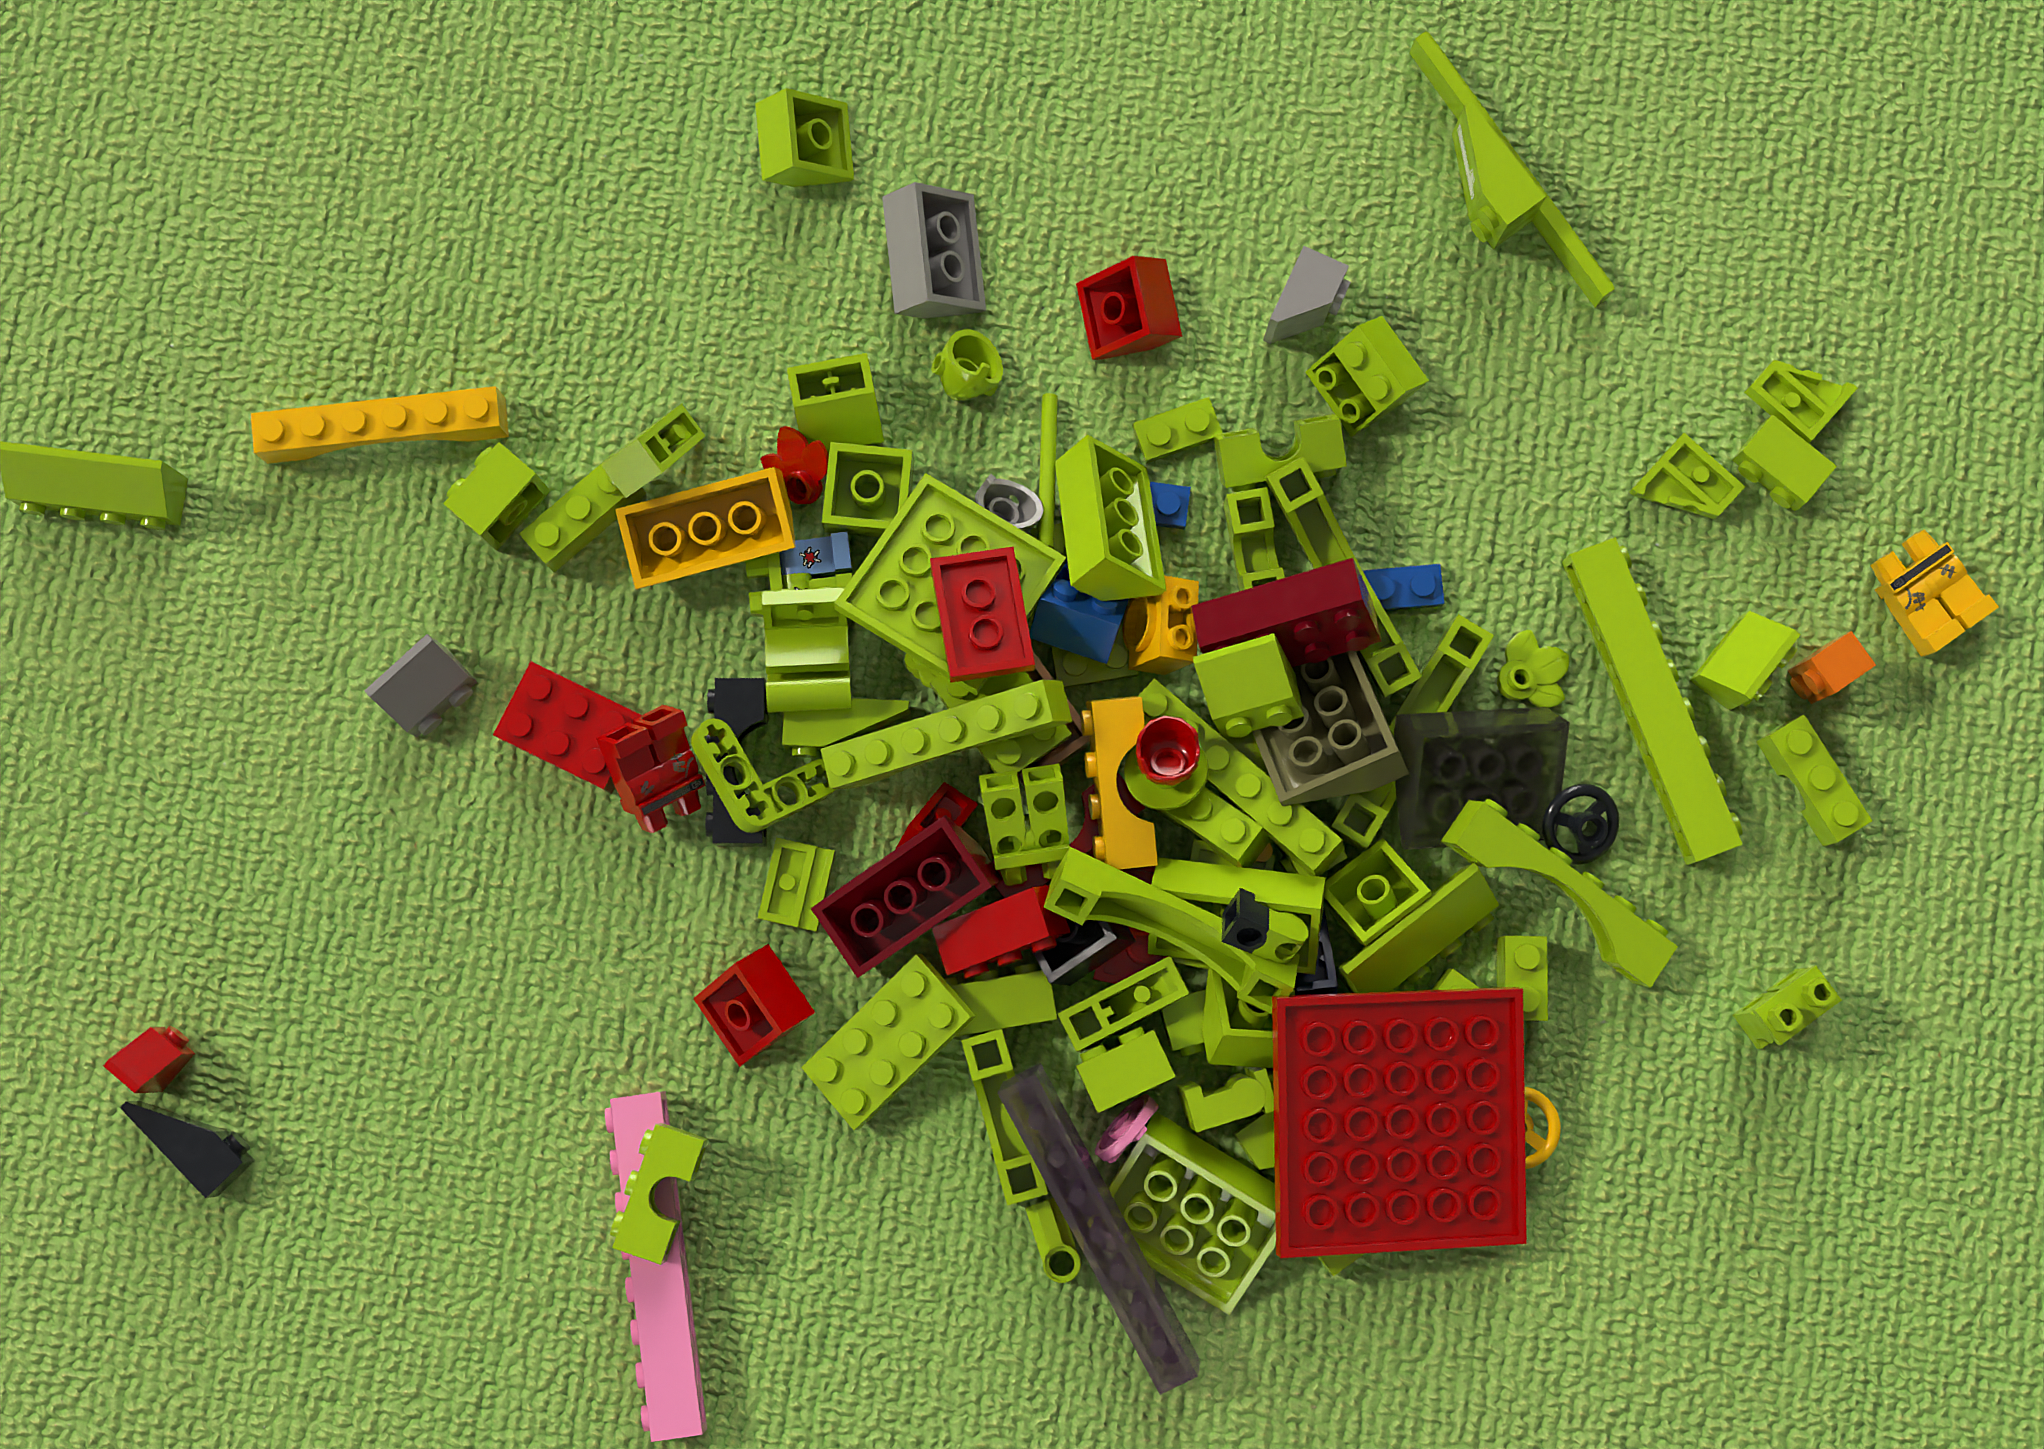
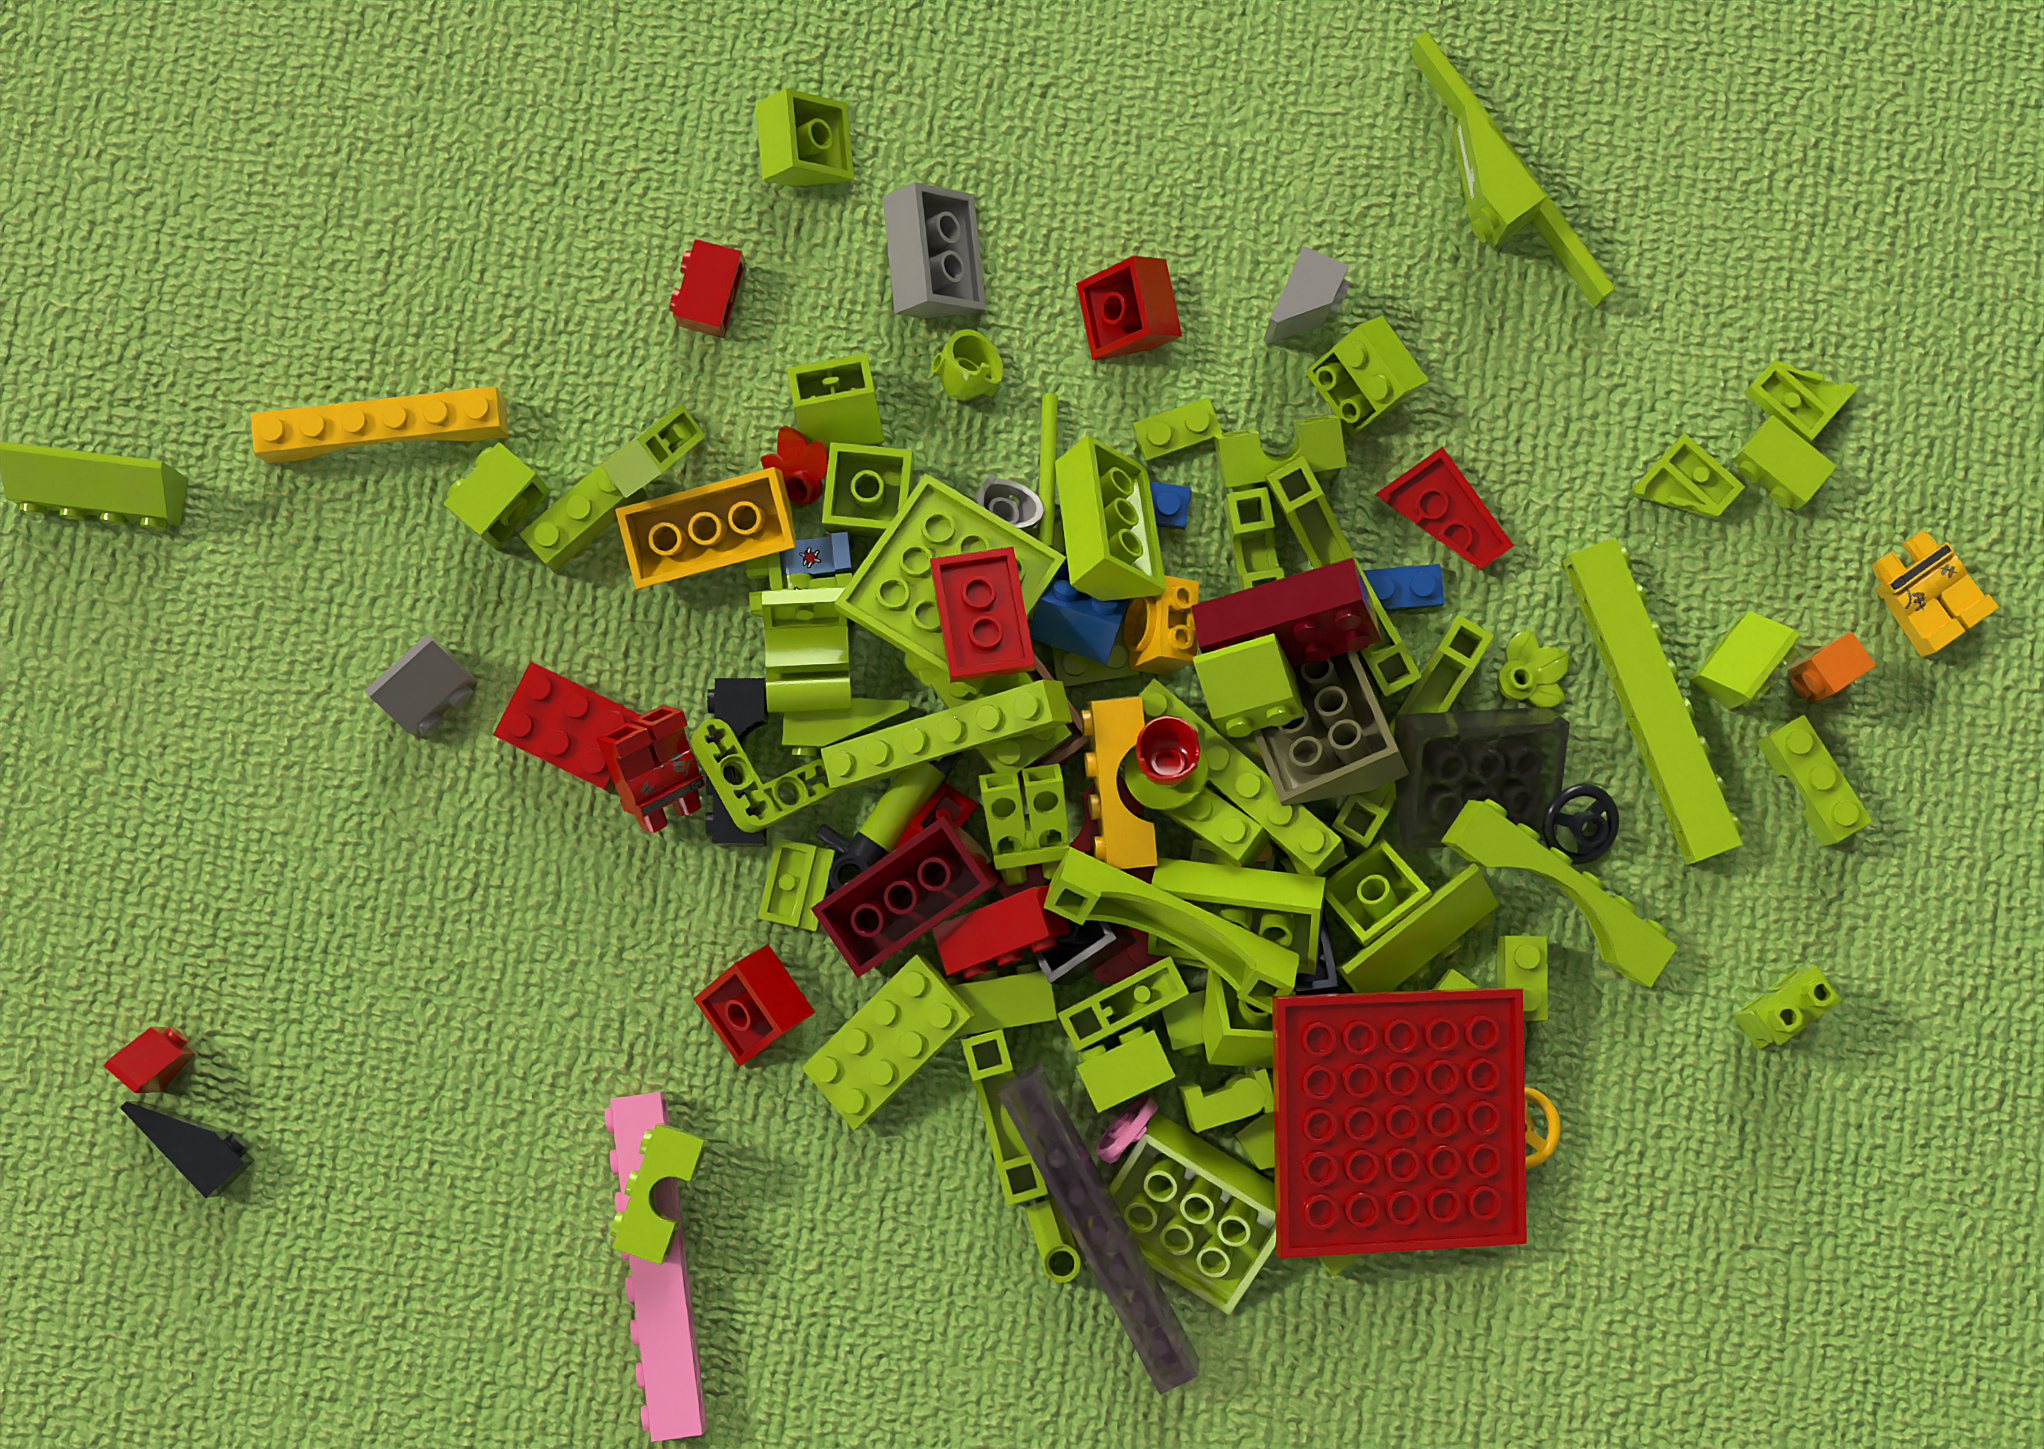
leg [1222,888,1309,964] -> none
none -> red brick [669,239,746,338]
none -> lime piece [815,751,963,891]
none -> red wing [1375,446,1514,571]

